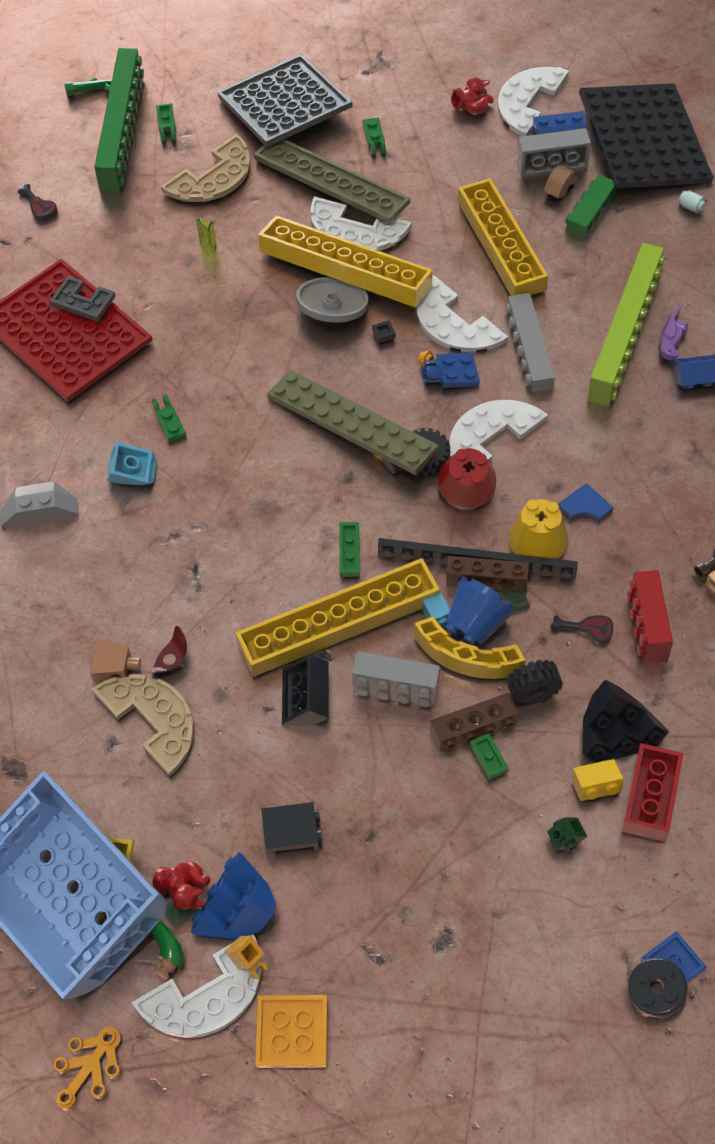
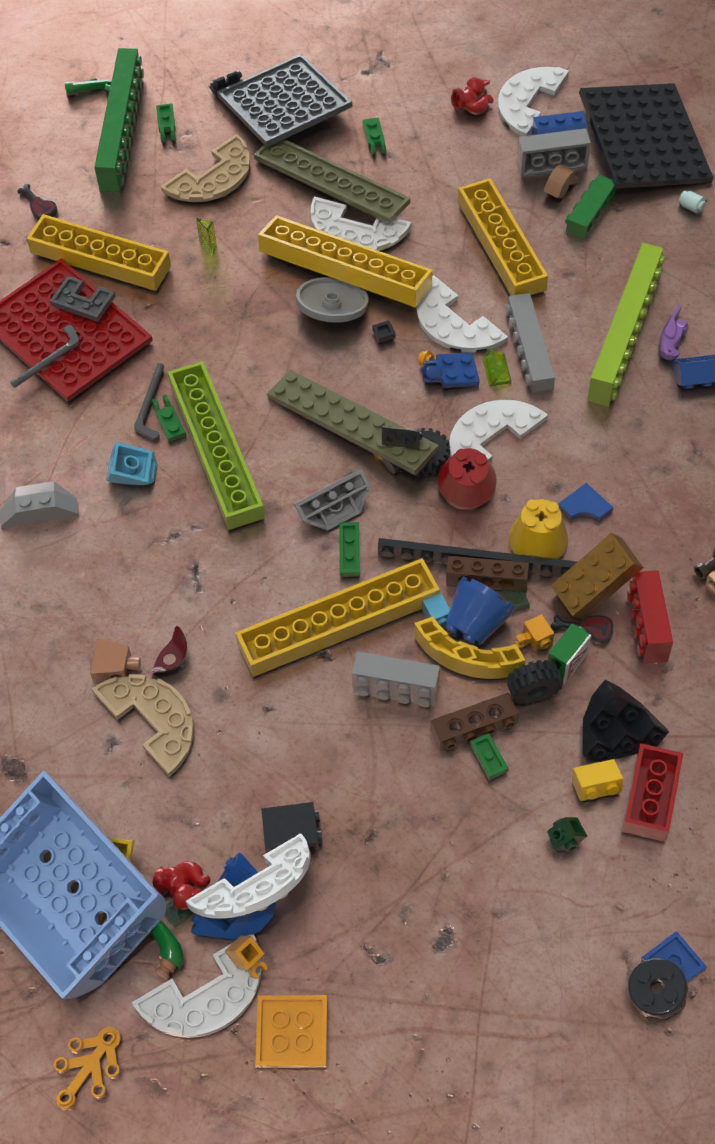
black slope [282,654,329,726] -> none
none -> dark grey piece [10,325,79,388]
none -> yellow brick [26,214,171,291]
none -> dark grey piece [134,363,164,441]
none -> lime brick [168,361,265,530]
none -> white plate [186,833,311,919]
none -> black hinge [209,71,242,97]
none -> light grey wedge [294,469,370,531]
none -> black hinge [382,426,423,449]
none -> clear neon green slope [483,349,512,386]
none -> light orange brick [515,614,554,651]
none -> green piece [548,623,591,685]
none -> pearl gold brick [551,533,644,620]

